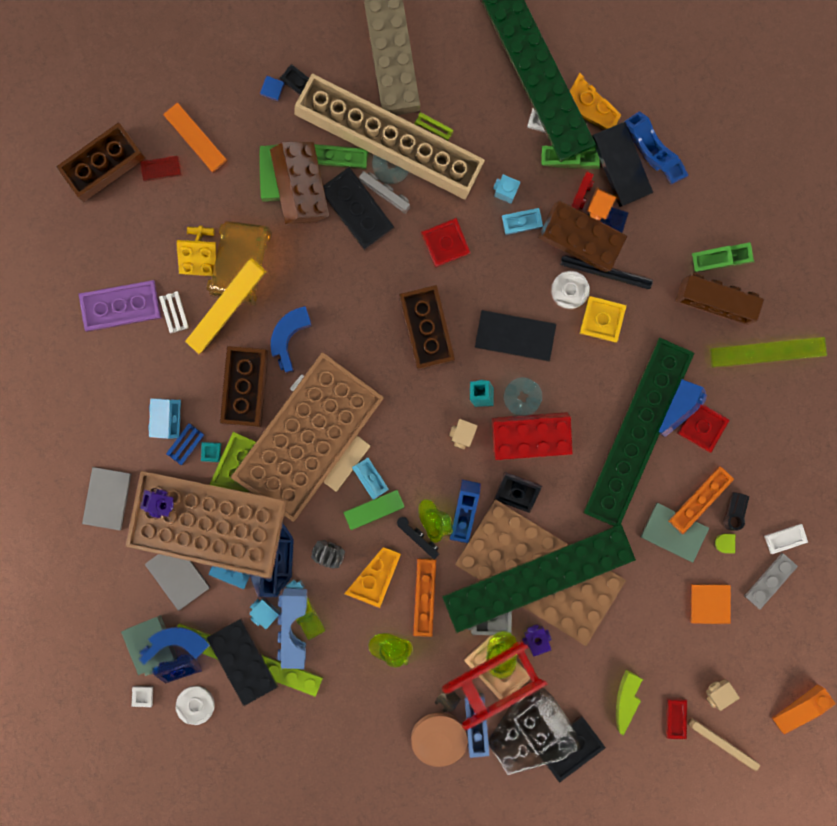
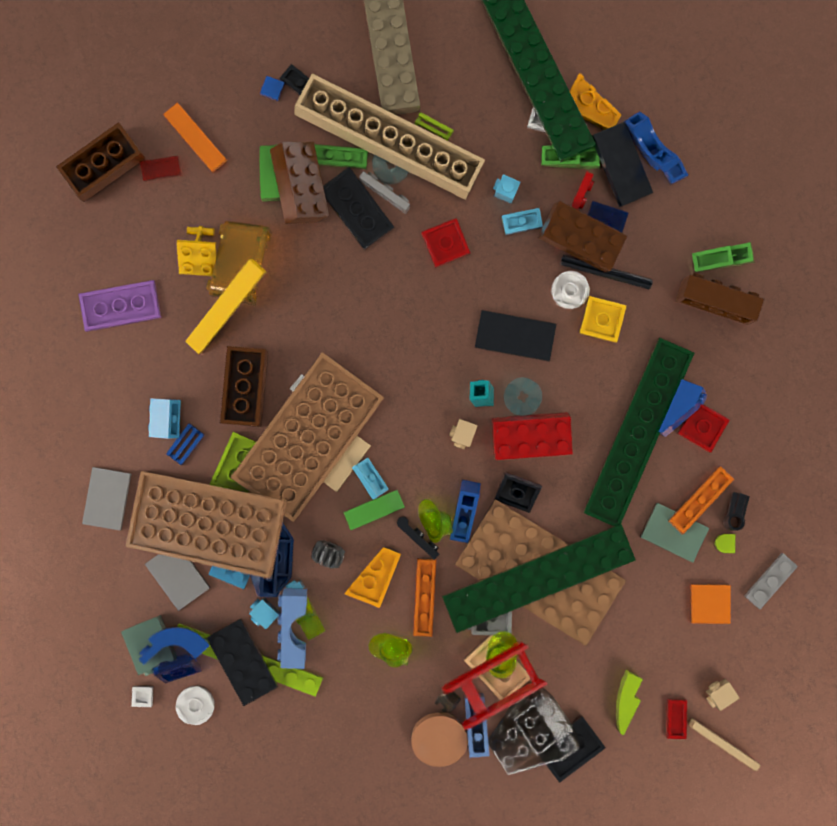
dark purple brick [140,489,174,518] -> none
white tile [159,291,189,334] -> none
teal tile [201,442,222,462] -> none
blue arch [271,306,312,373] -> none
reddish brown brick [399,285,455,371] -> none
dark purple brick [522,624,552,657] -> none
orange slope [588,187,616,221] -> none
clear neon green tile [710,337,827,368] -> none
white tile [764,524,808,554] -> none
orange slope [772,684,836,735] -> none

